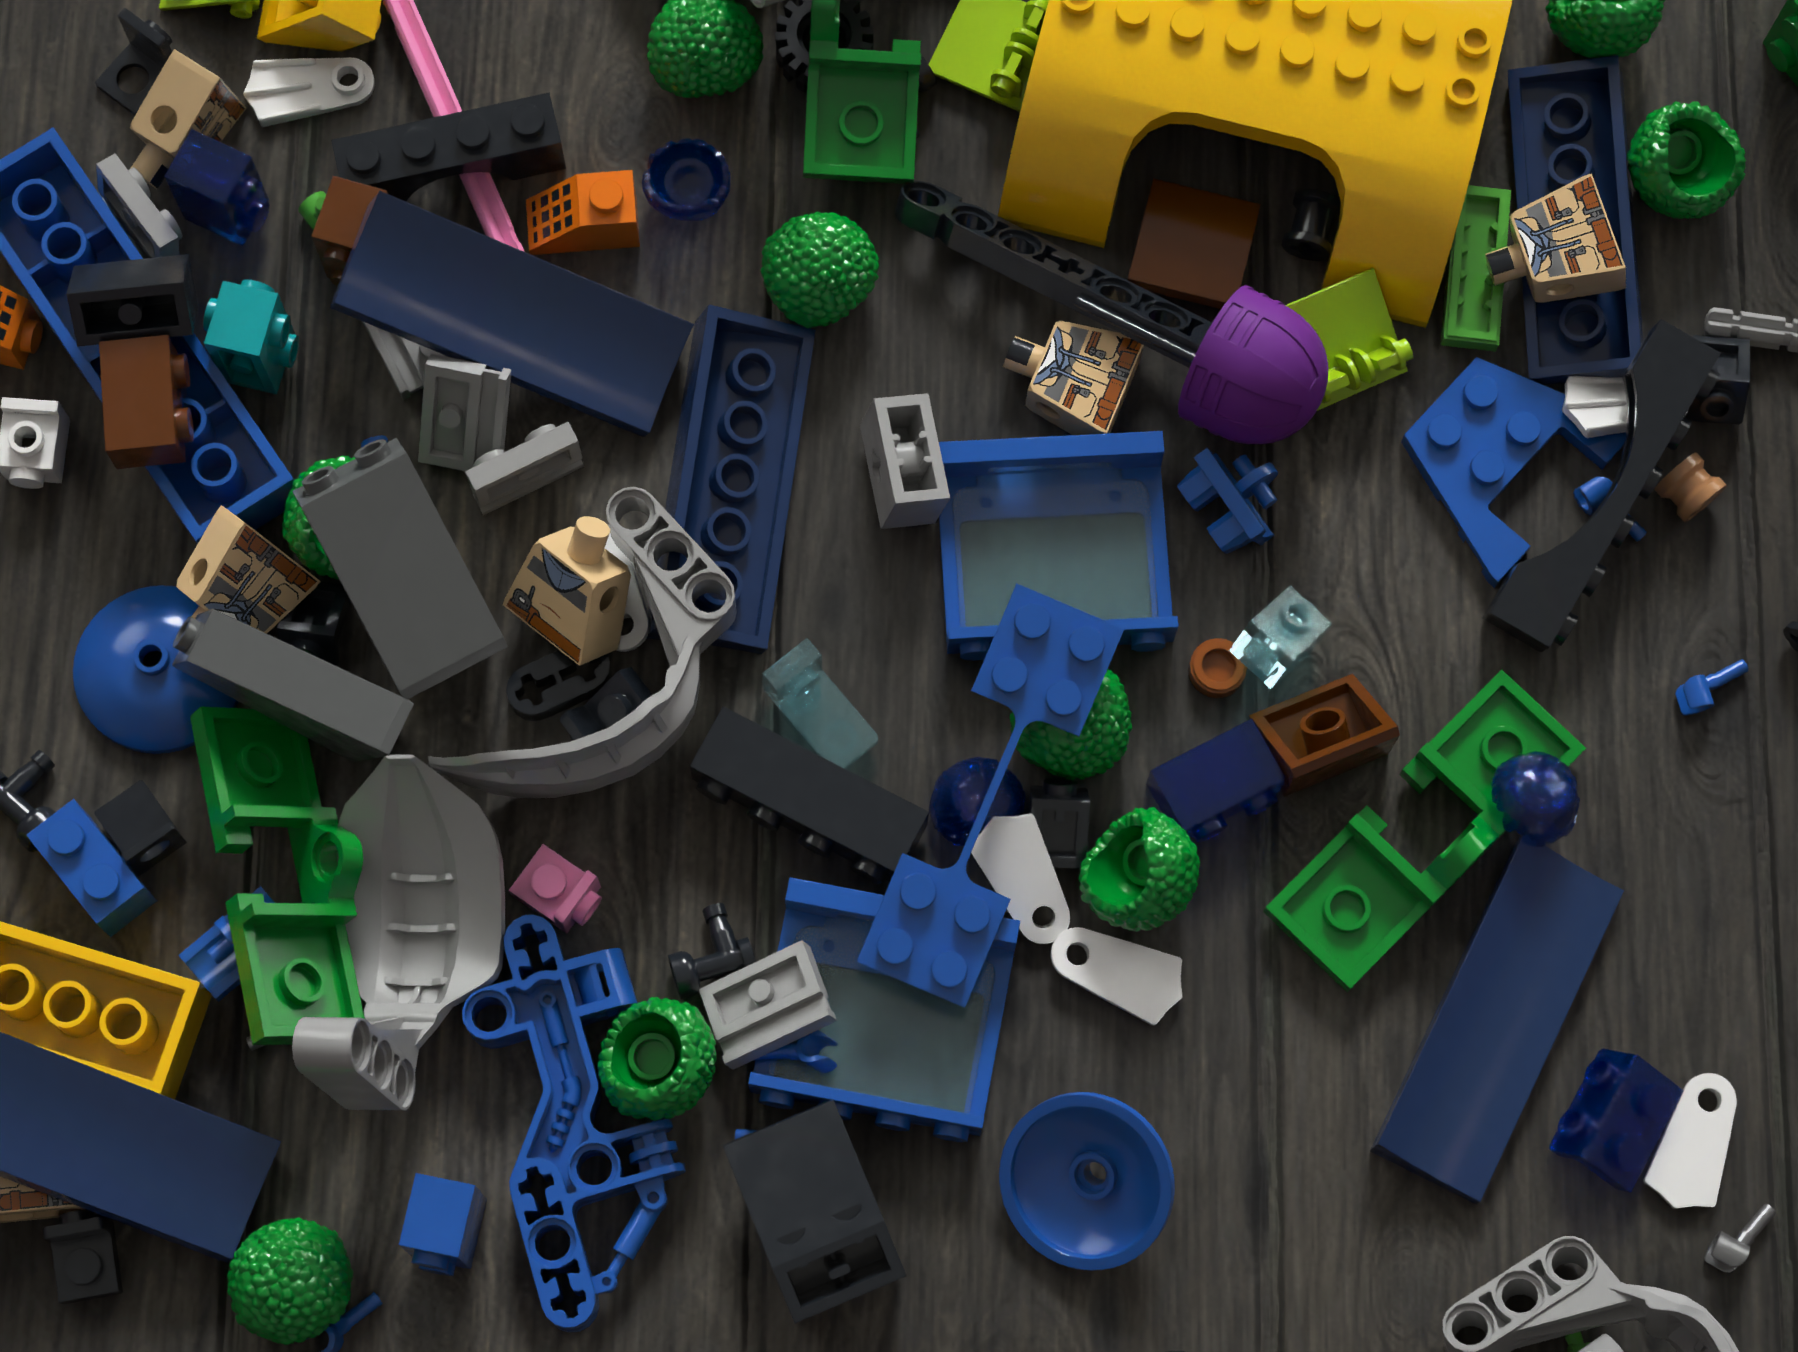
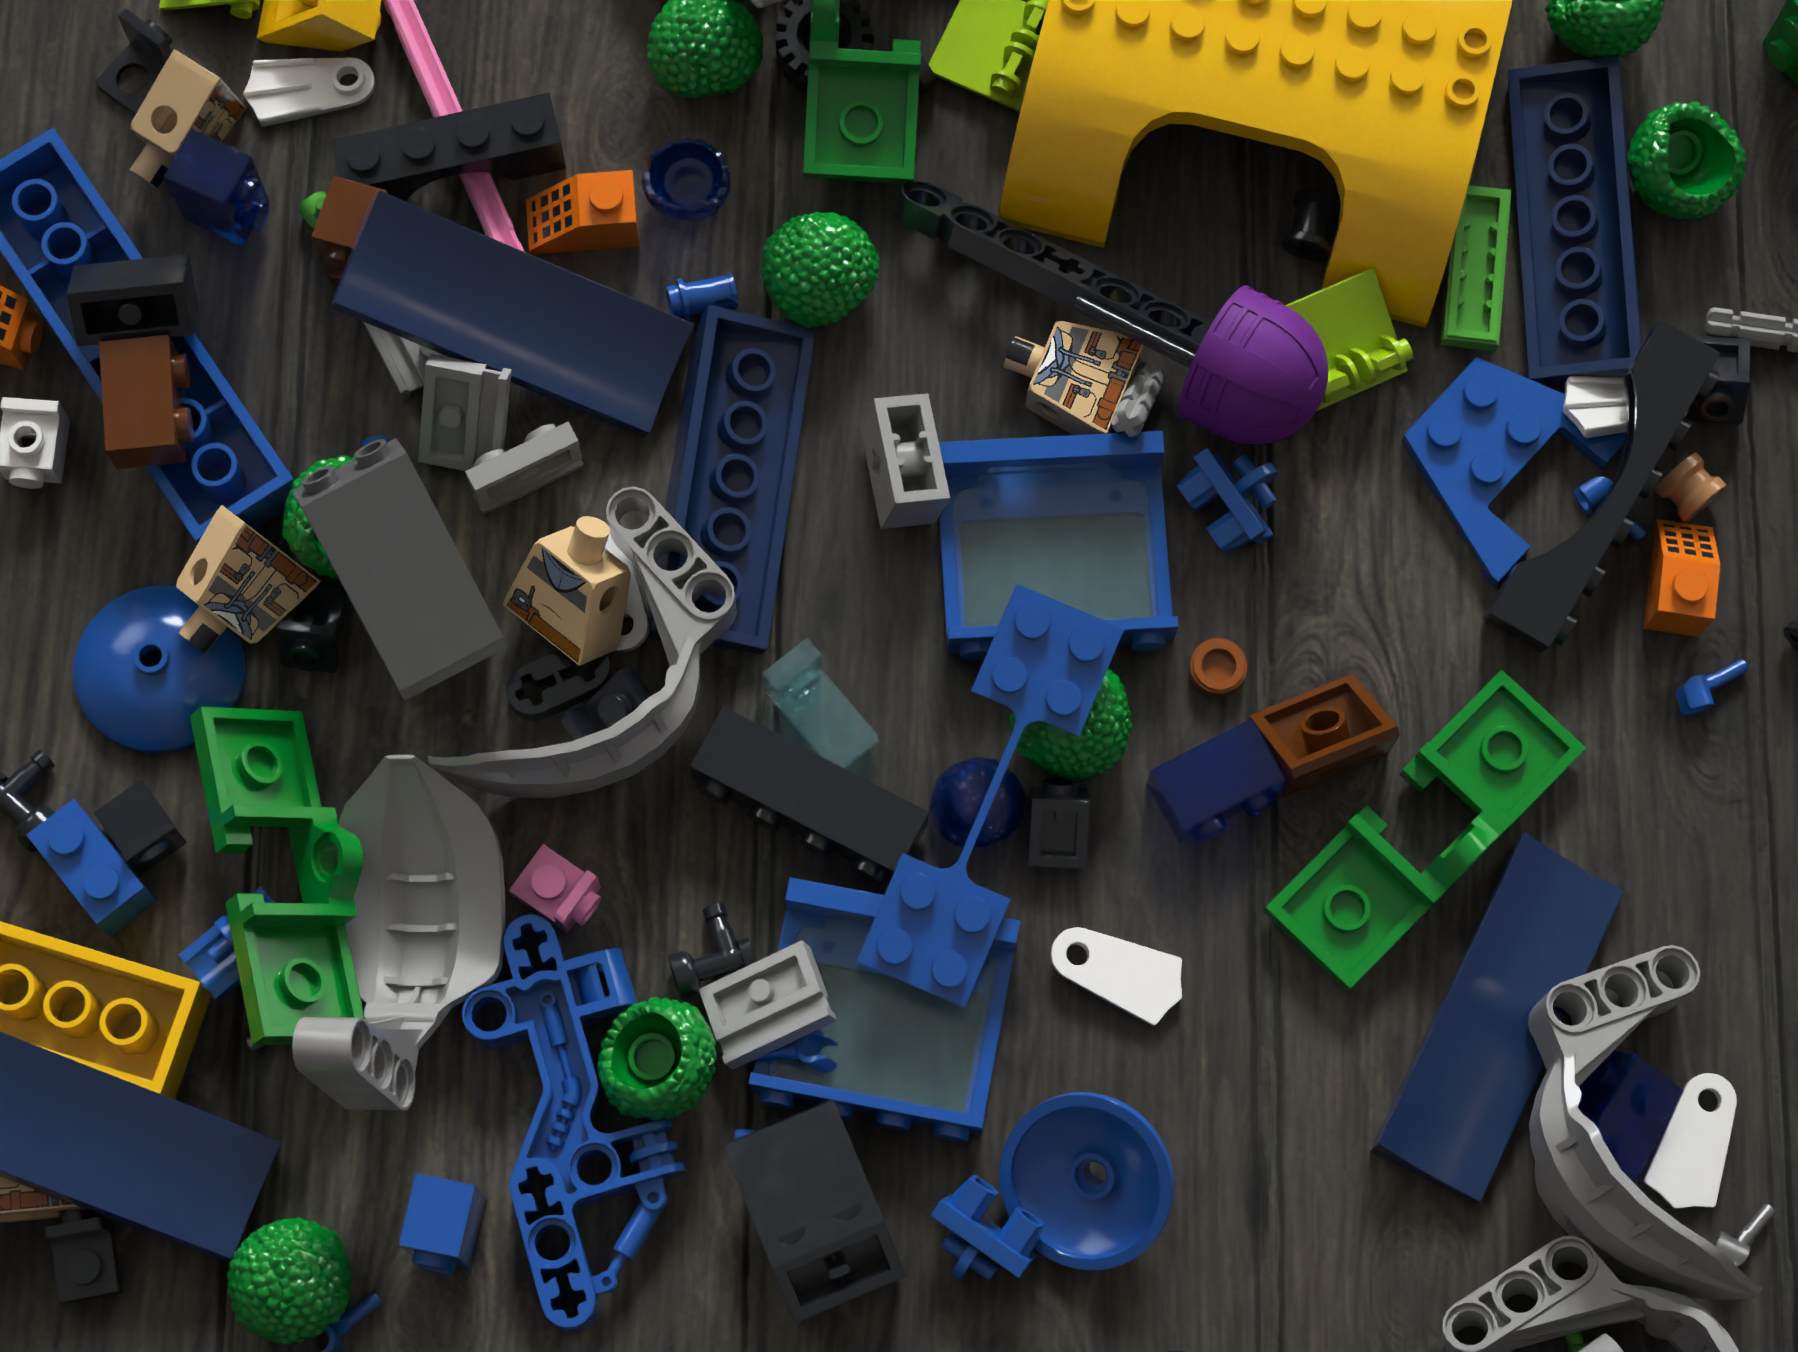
light grey plate [96,153,182,259] -> none
dark grey slope [172,609,414,763] -> none
teal brick [203,280,299,394] -> none
white piece [971,813,1070,944] -> none
green hair [1078,807,1200,932] -> none
reddish brown slope [1128,178,1261,309] -> none
clear light blue brick [1229,585,1332,689] -> none
torso [1485,173,1626,303] -> none
clear blue hair [1491,751,1580,847] -> none
none -> blue pin [665,273,738,321]
none -> blue hips [931,1174,1045,1282]
none -> light grey axle [1111,362,1165,437]
none -> light grey piece [1528,945,1763,1300]
none -> orange slope [1643,519,1720,637]

